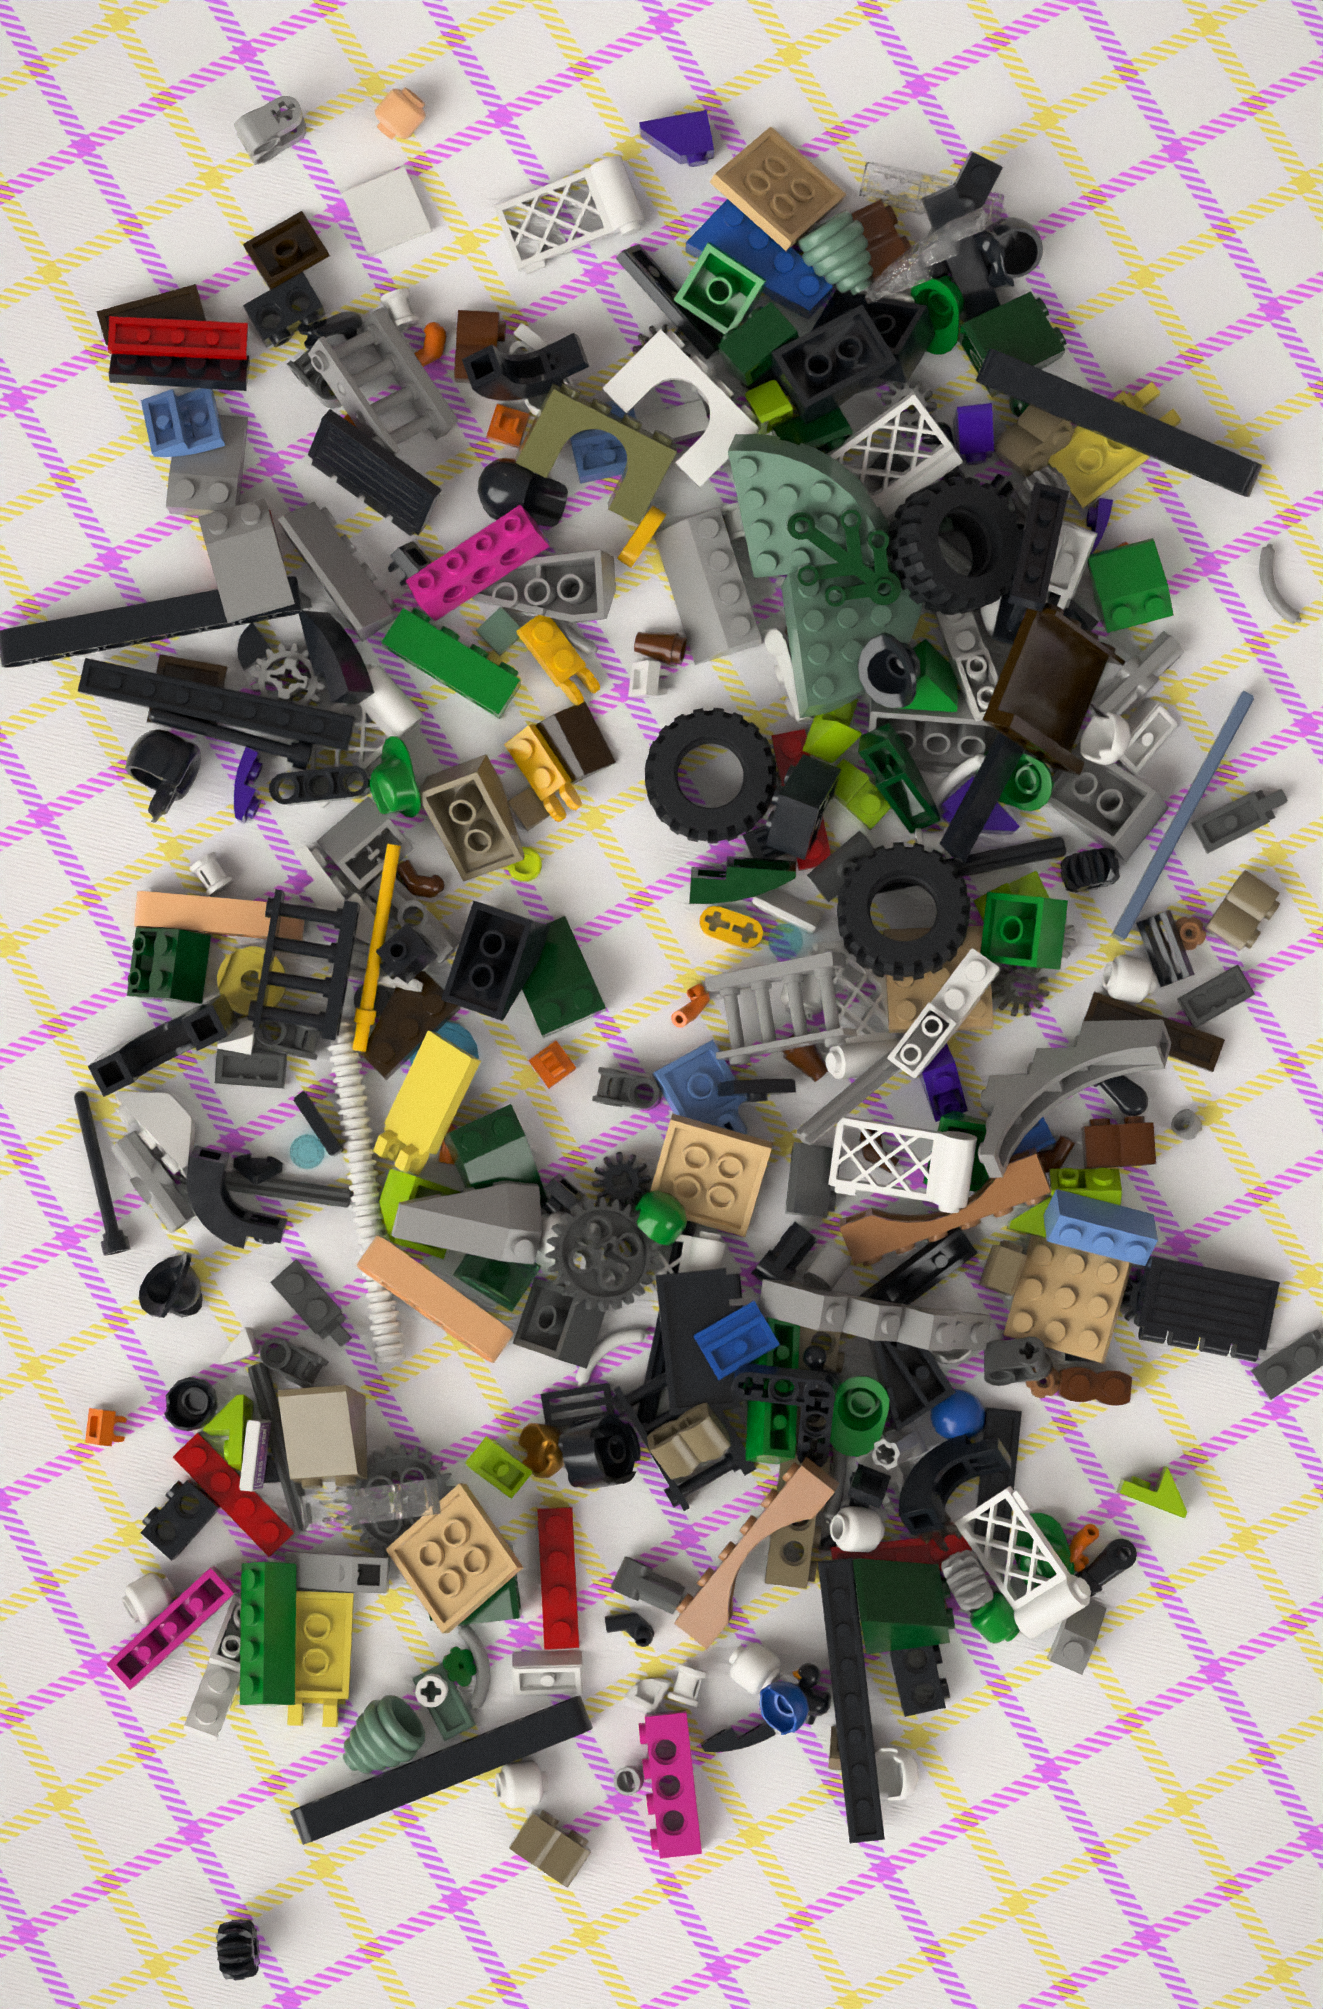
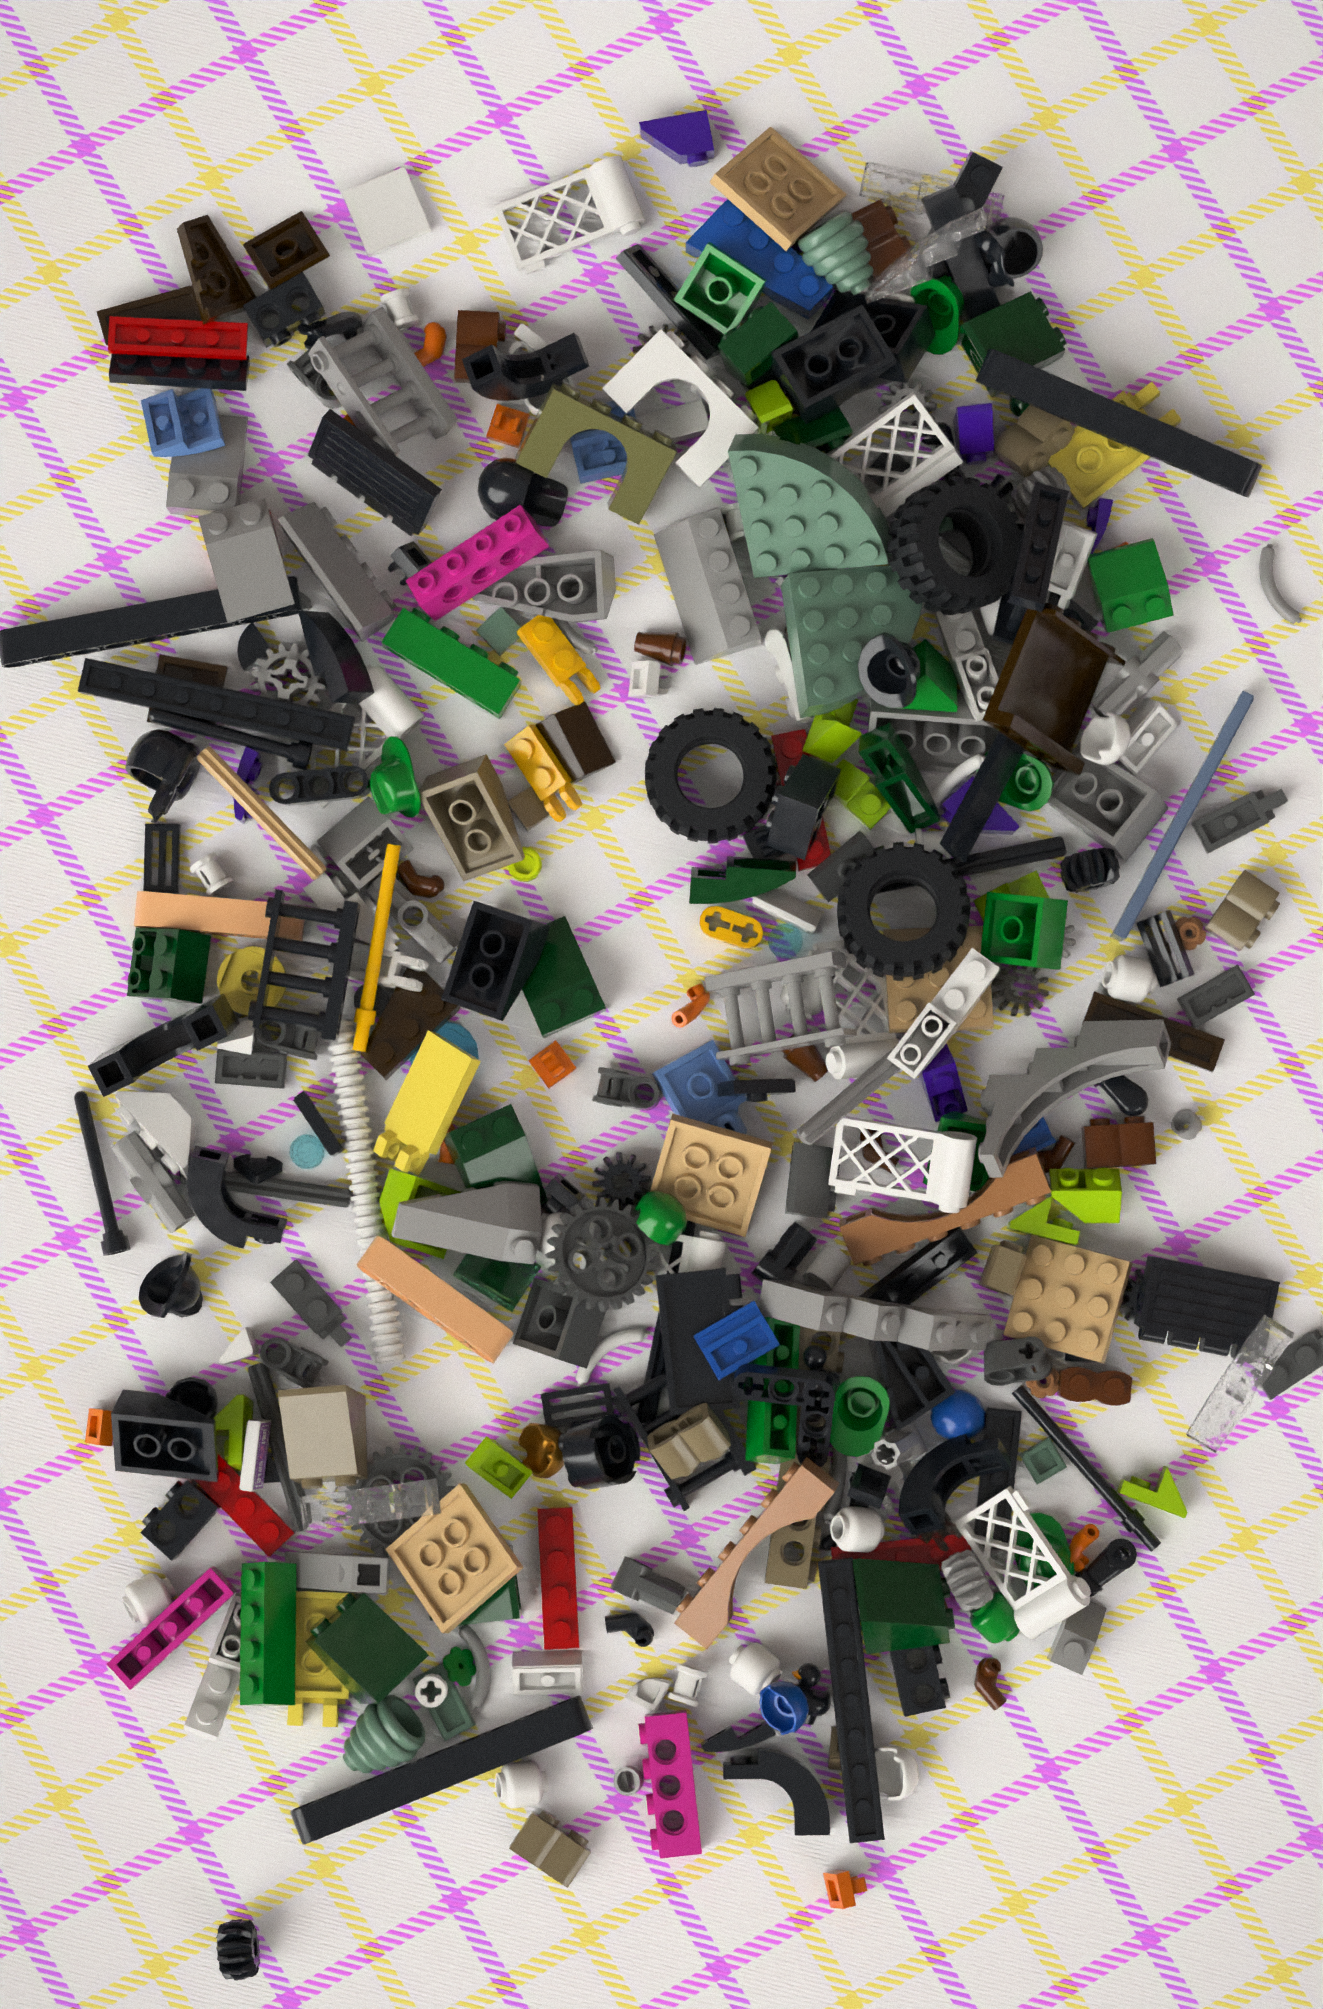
light grey piece [234,96,307,165] -> none
light nougat head [375,87,426,140] -> none
black brick [376,923,438,984] -> none
yellow beam [617,505,667,568] -> none
dark green plant [786,508,901,607] -> none
medium blue brick [1043,1189,1158,1266] -> none
none -> black slope [111,1390,219,1482]
none -> black tile [143,824,181,894]
none -> dark brown wing [177,215,257,325]
none -> tan axle [197,746,326,880]
none -> dark green slope [305,1593,429,1704]
none -> black arch [723,1748,830,1836]
none -> orange tile [823,1870,867,1909]
none -> reddish brown arm [974,1657,1007,1711]
none -> black bar [1011,1385,1161,1552]
none -> sand green tile [1019,1437,1067,1485]
none -> clear slope [1186,1315,1294,1453]

